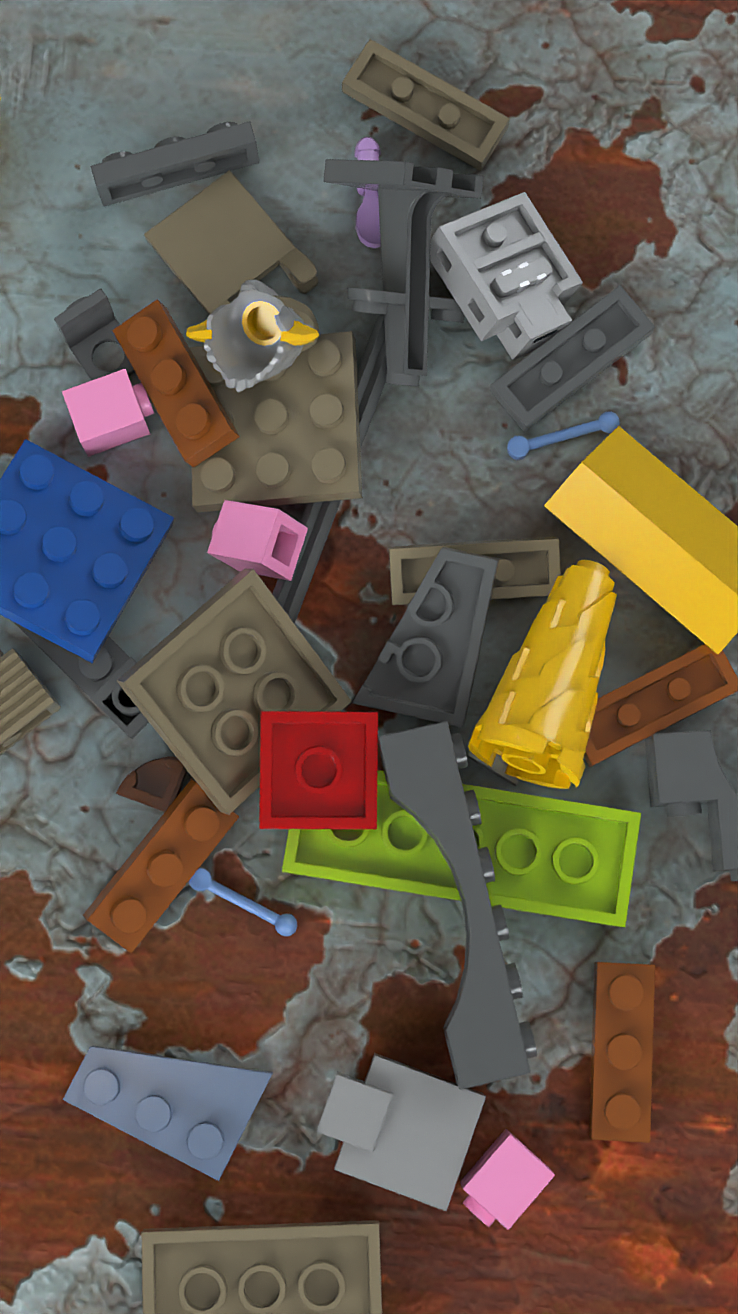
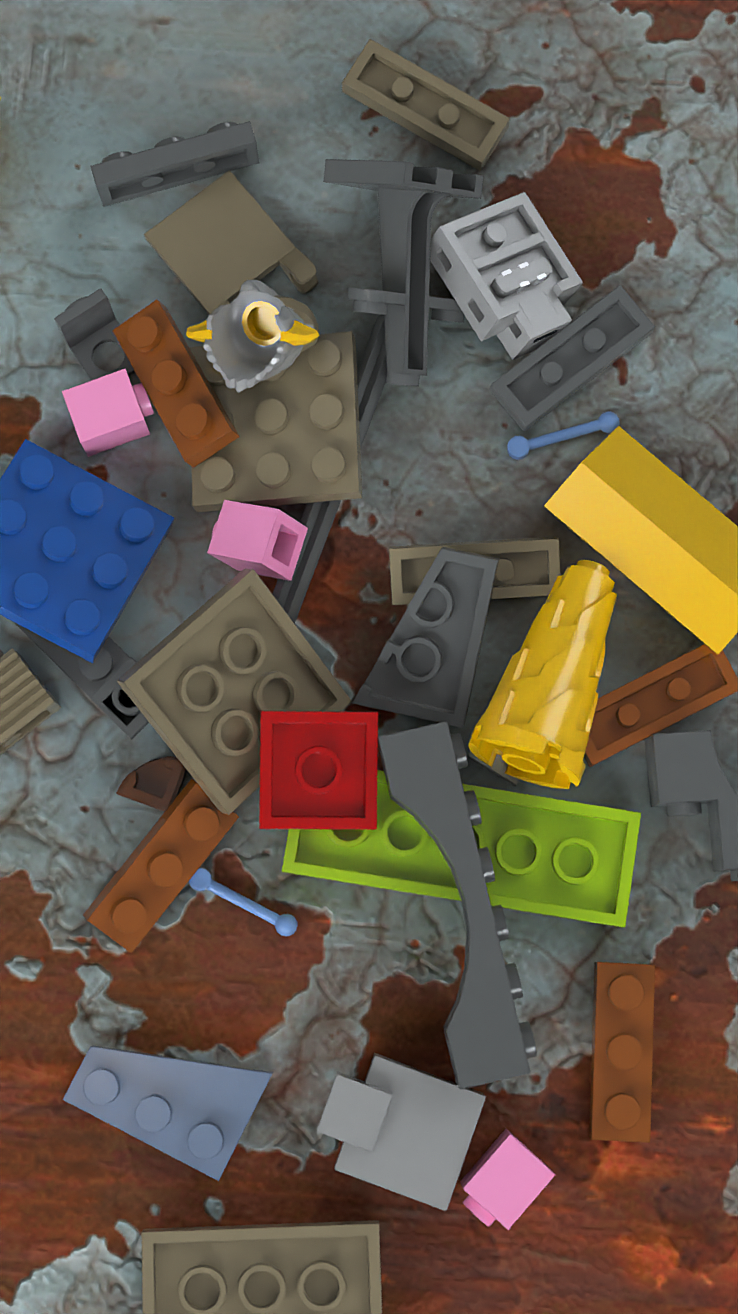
lavender piece [355,137,381,248] -> none

